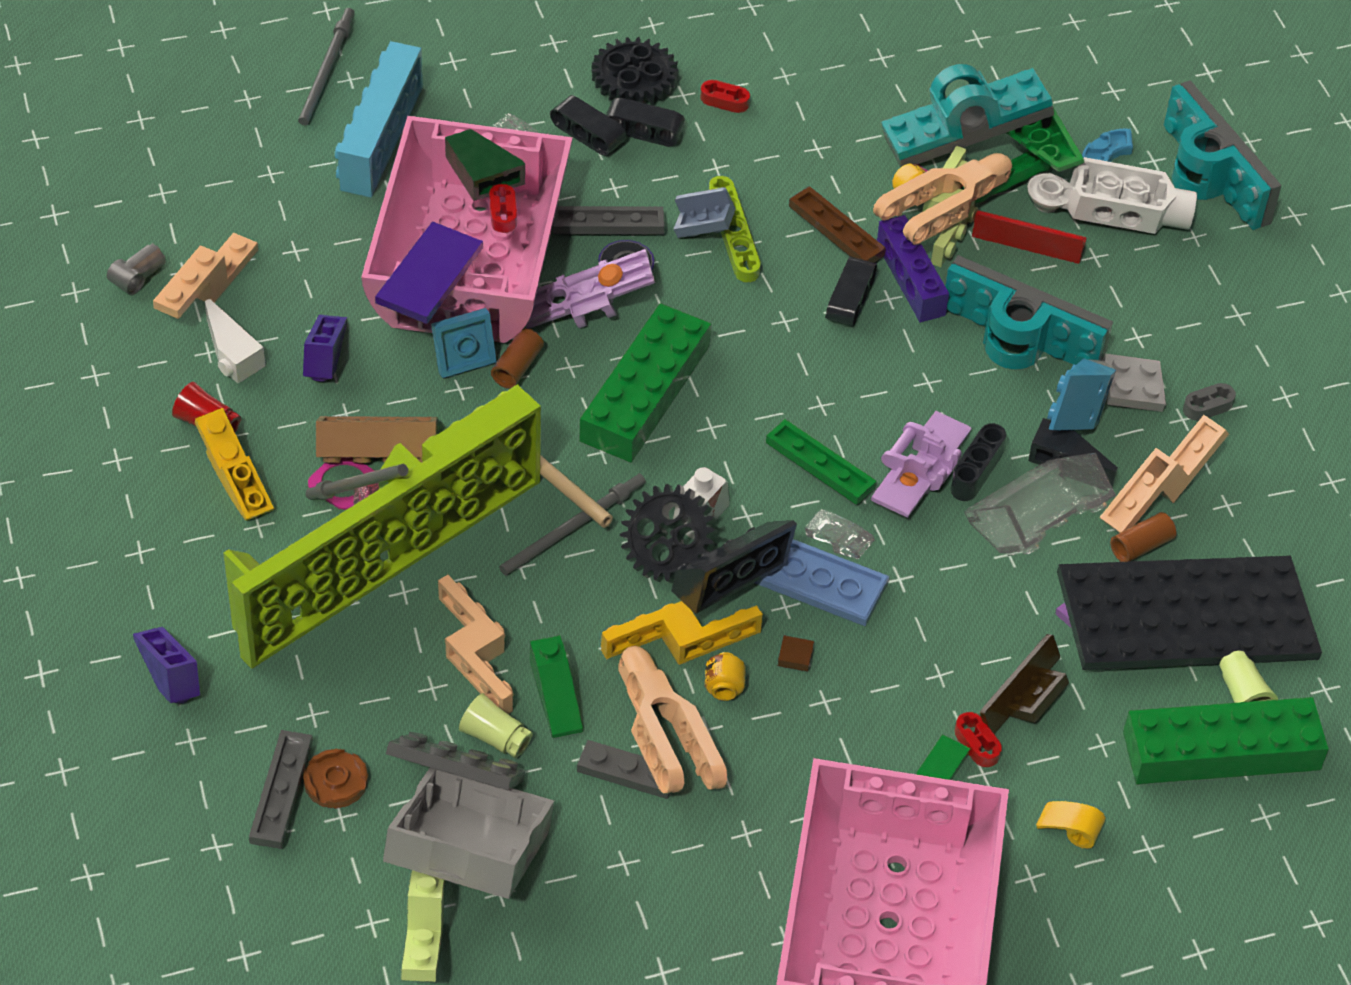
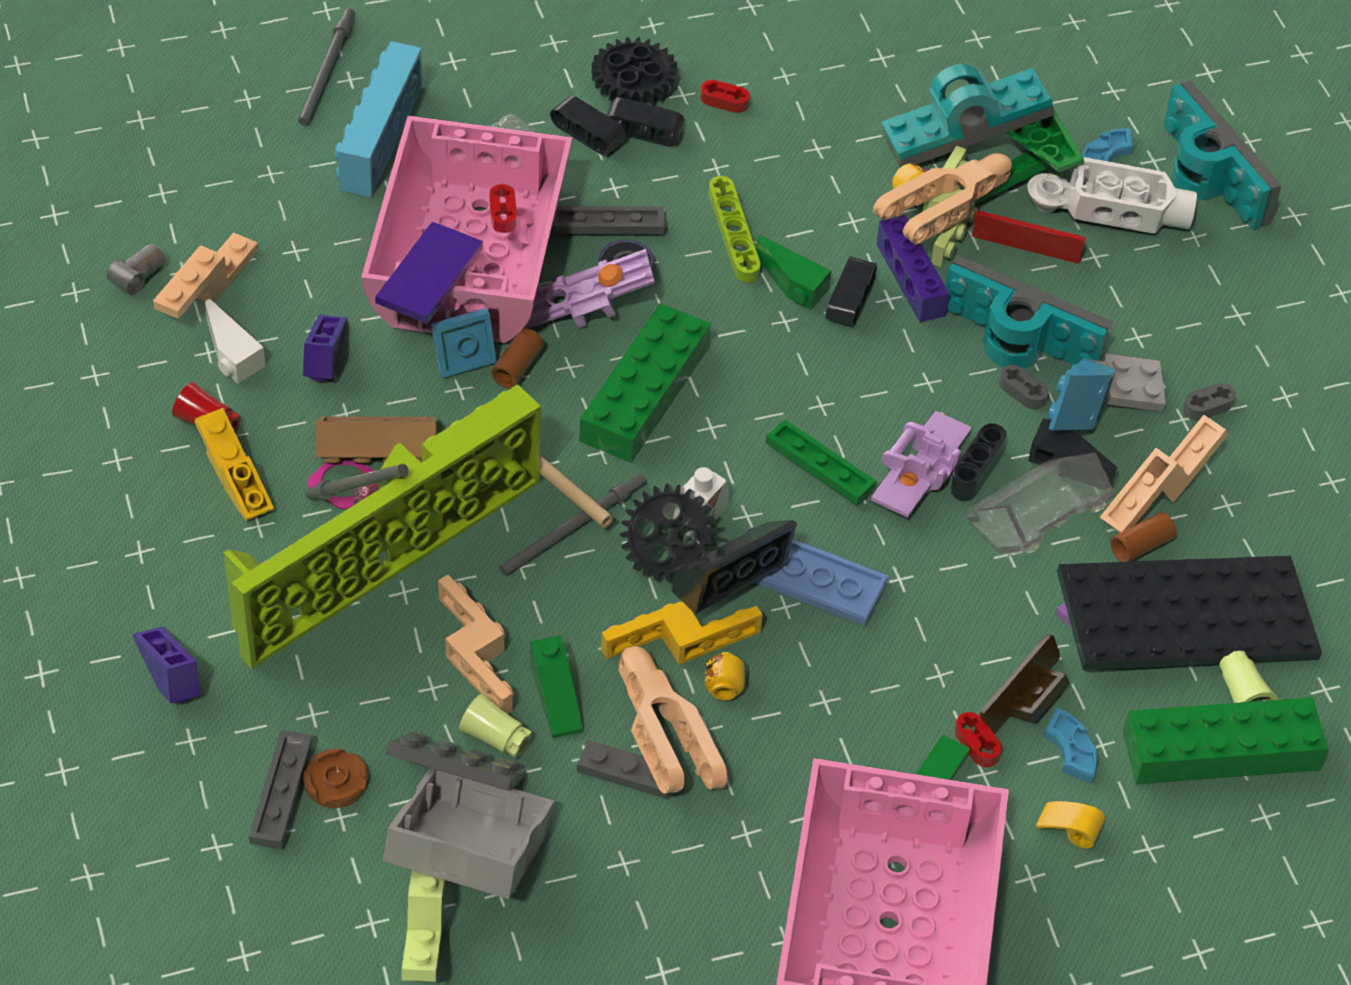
dark green slope [445,129,525,201] -> none
sand blue bracket [674,187,735,238] -> none
reddish brown tile [777,635,814,672] -> none
reddish brown plate [789,186,886,263] -> none
clear slope [805,509,875,559] -> none
none -> green slope [756,235,831,310]
none -> dark grey beam [999,365,1049,410]
none -> dark azure tile [1044,707,1097,784]

